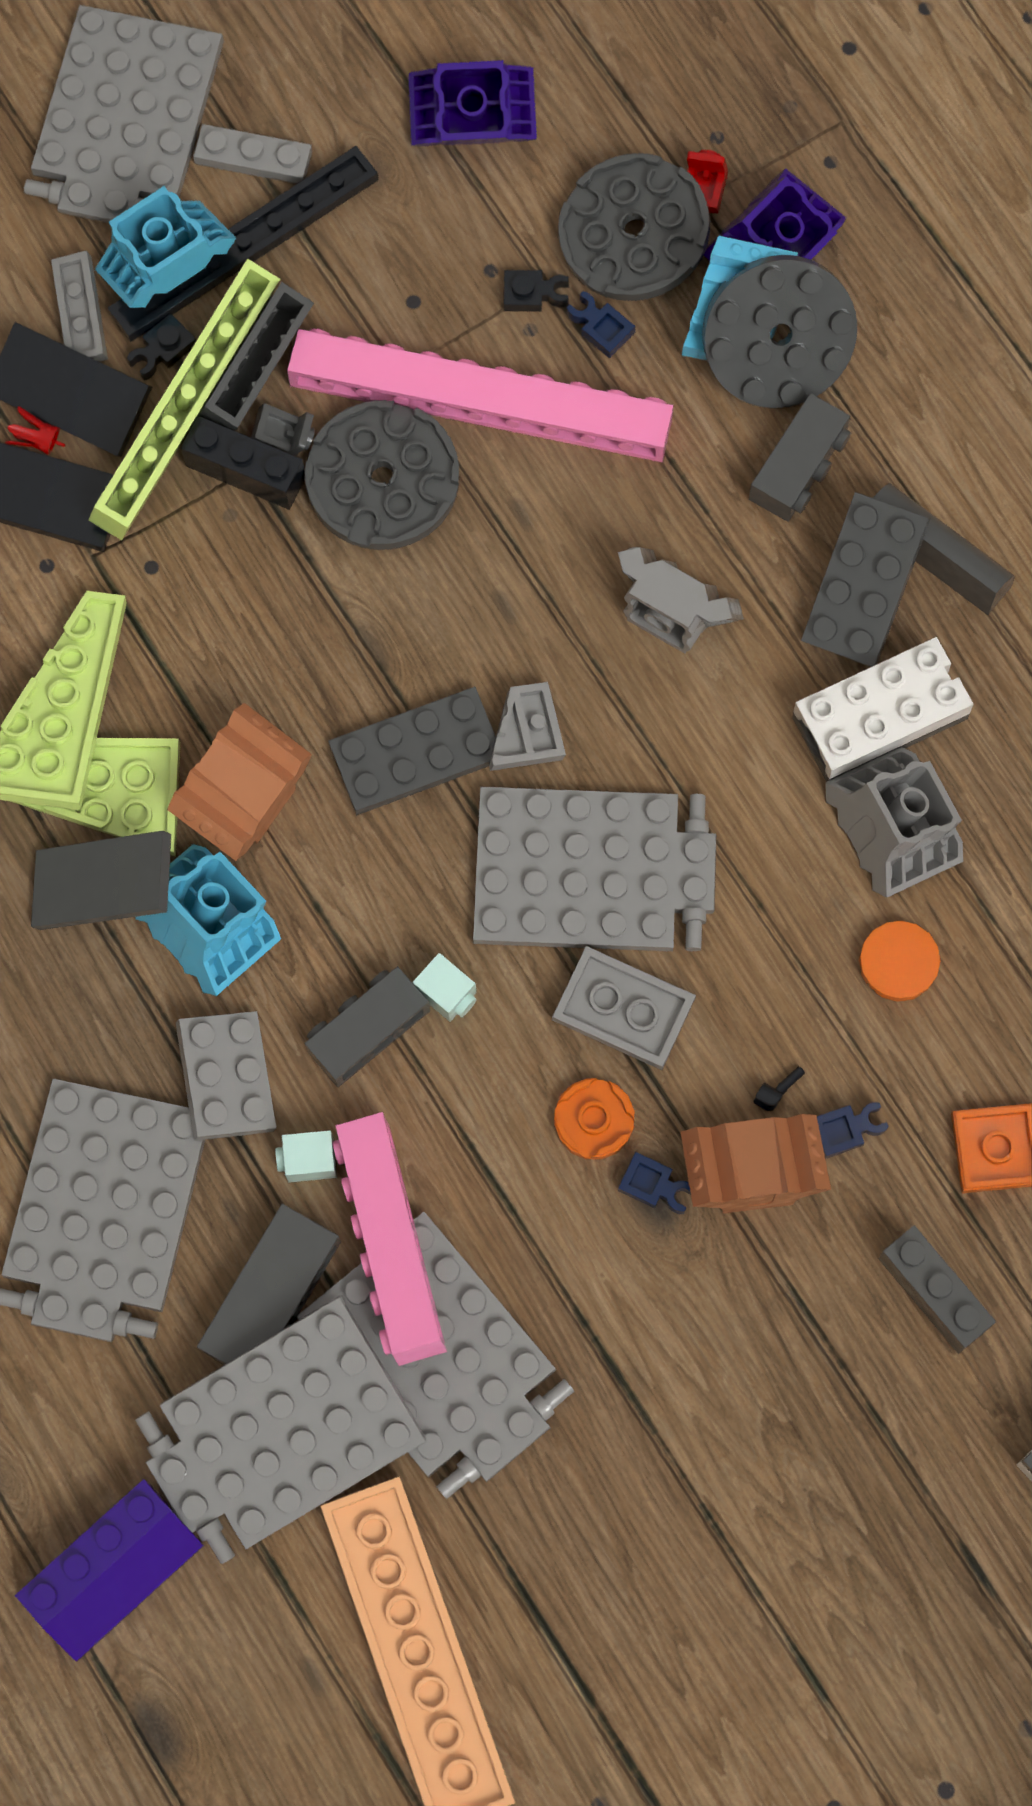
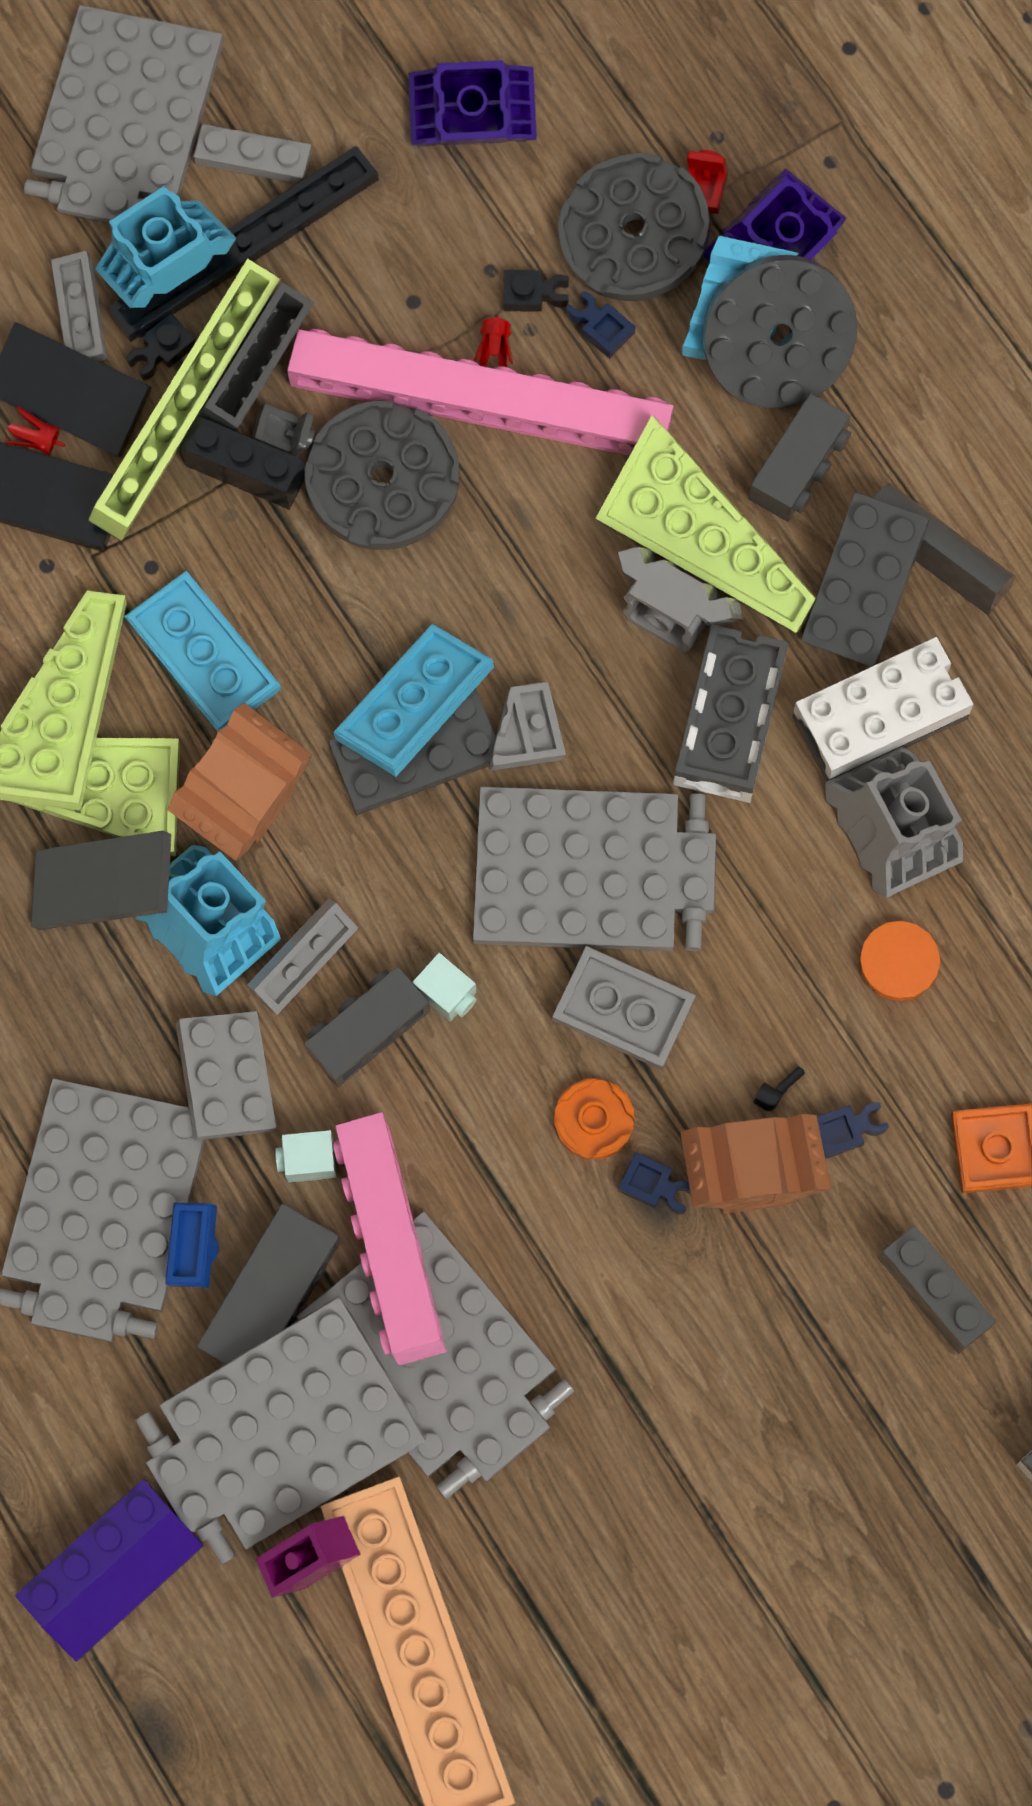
none -> medium azure tile [124,570,282,733]
none -> blue tile [165,1203,219,1288]
none -> light grey plate [246,898,358,1015]
none -> magenta brick [256,1516,361,1598]
none -> medium azure tile [333,624,494,777]
none -> red piece [473,314,513,368]
none -> yellowish green wing [596,416,817,633]
none -> dark grey piece [673,624,789,803]

